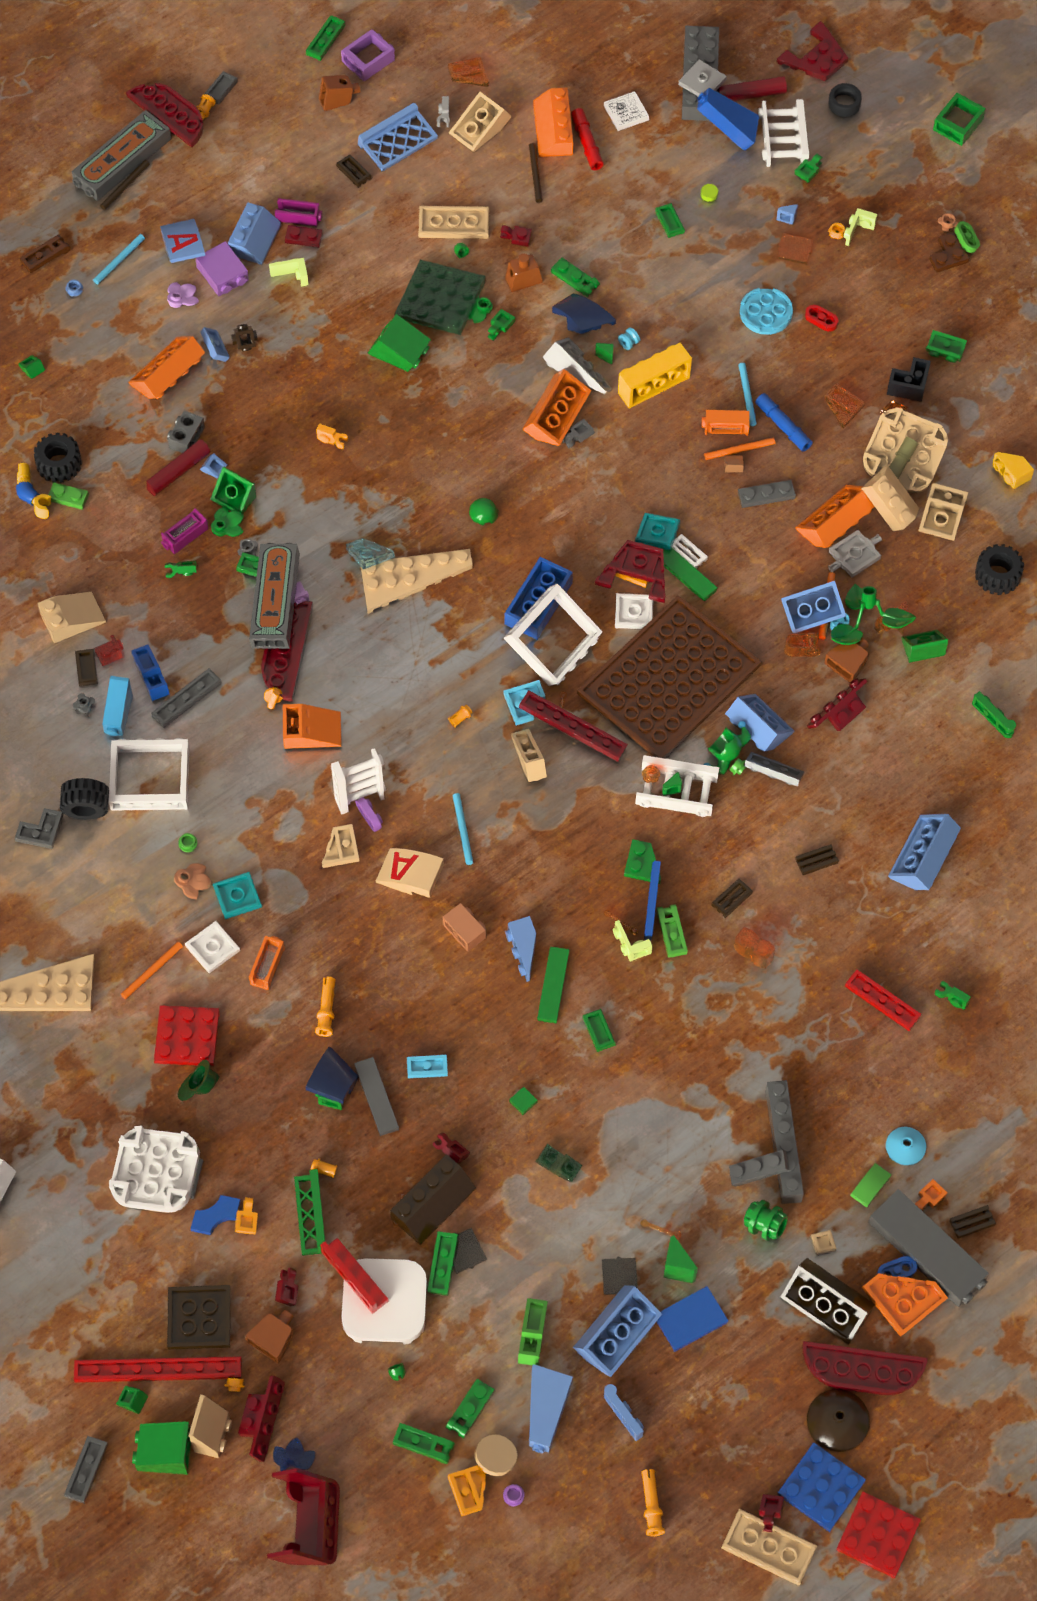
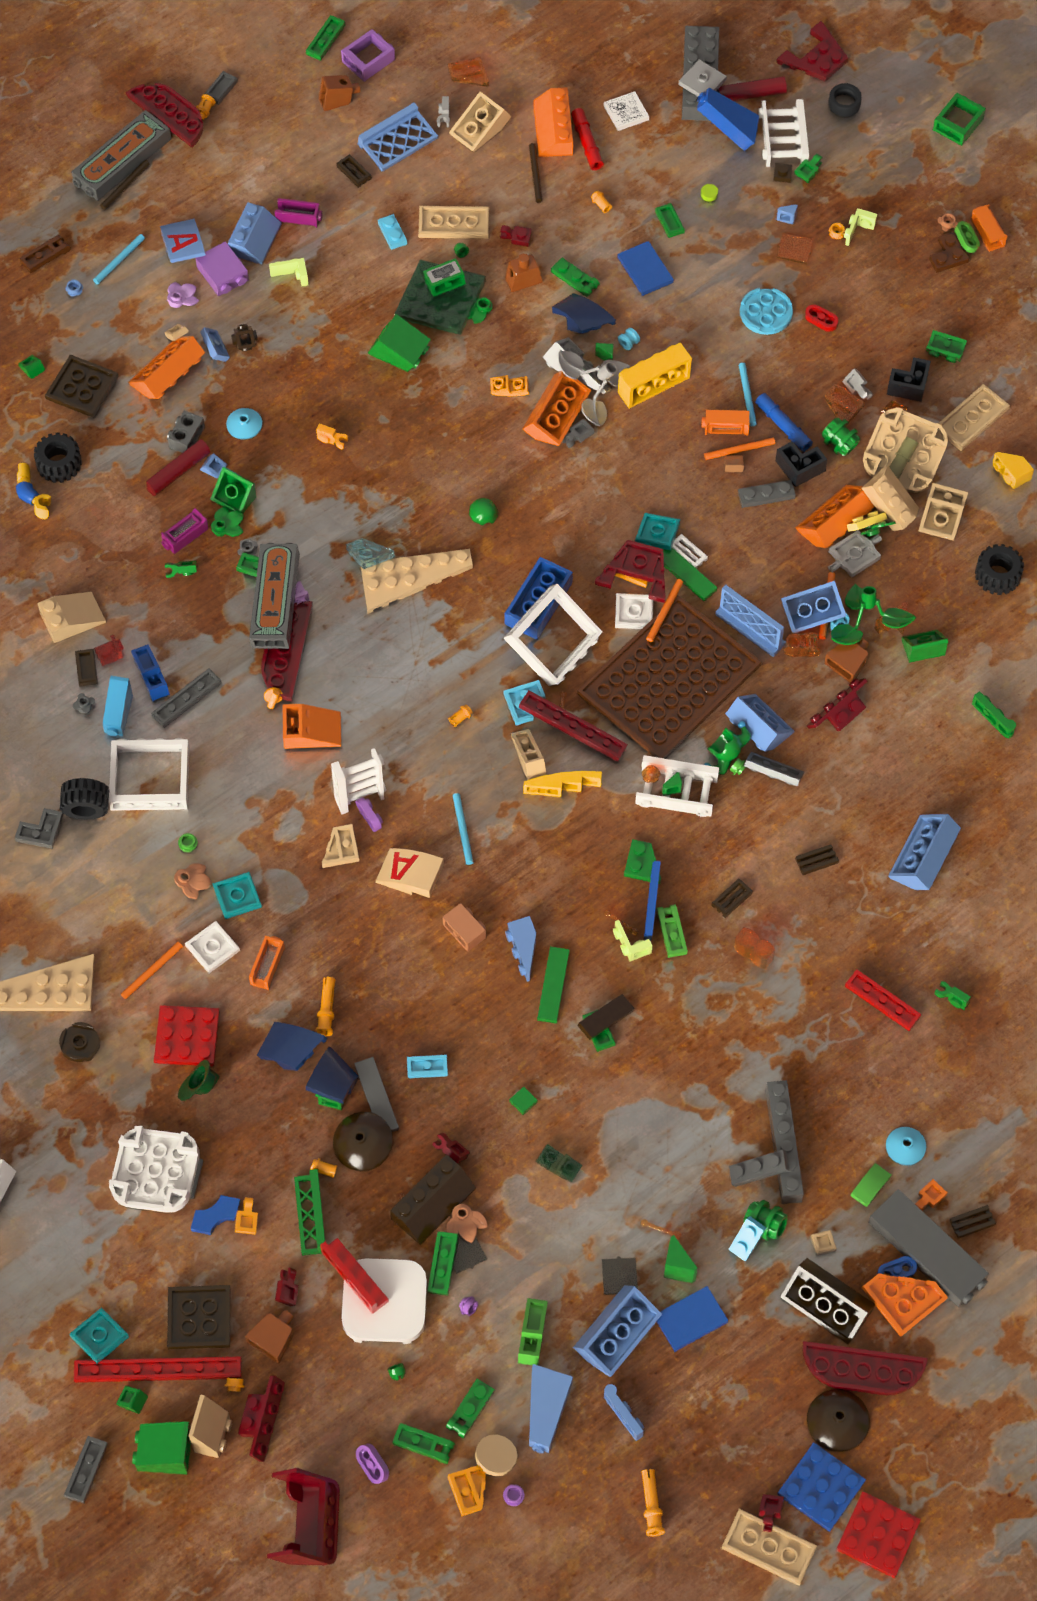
bright green plate [48,482,89,510] -> none
clear blue plate [273,1438,315,1471] -> none
dark red plate [285,225,323,248] -> none
green plate [488,309,516,341] -> none
none -> dark brown plate [45,354,119,418]
none -> dark brown plate [59,1022,100,1062]
none -> teal tile [70,1307,129,1364]
none -> tan tile [165,324,188,341]
none -> medium azure dish [226,408,262,439]
none -> dark blue slope [257,1022,327,1071]
none -> dark brown dish [333,1112,393,1171]
none -> medium lavender plate [356,1444,389,1484]
none -> medium azure plate [378,214,407,250]
none -> green brick [423,258,466,297]
none -> nougat plate [446,1204,487,1243]
none -> medium lavender plate [459,1296,478,1316]
none -> light orange slope [490,375,529,396]
none -> yellow slope [523,771,602,797]
none -> light grey plant [558,350,630,427]
none -> dark brown tile [577,994,635,1040]
none -> light orange pin [591,191,612,213]
none -> blue tile [617,241,674,296]
none -> orange bar [646,579,684,642]
none -> medium blue fence [715,585,786,657]
none -> plate [729,1216,766,1261]
none -> dark brown plate [773,163,792,183]
none -> black brick [775,441,828,487]
none -> green piece [822,418,860,456]
none -> light grey plate [842,369,873,400]
none -> light yellow plate [847,511,888,532]
none -> green plate [860,521,896,537]
none -> tan tile [938,384,1010,451]
none -> orange window [971,204,1007,252]

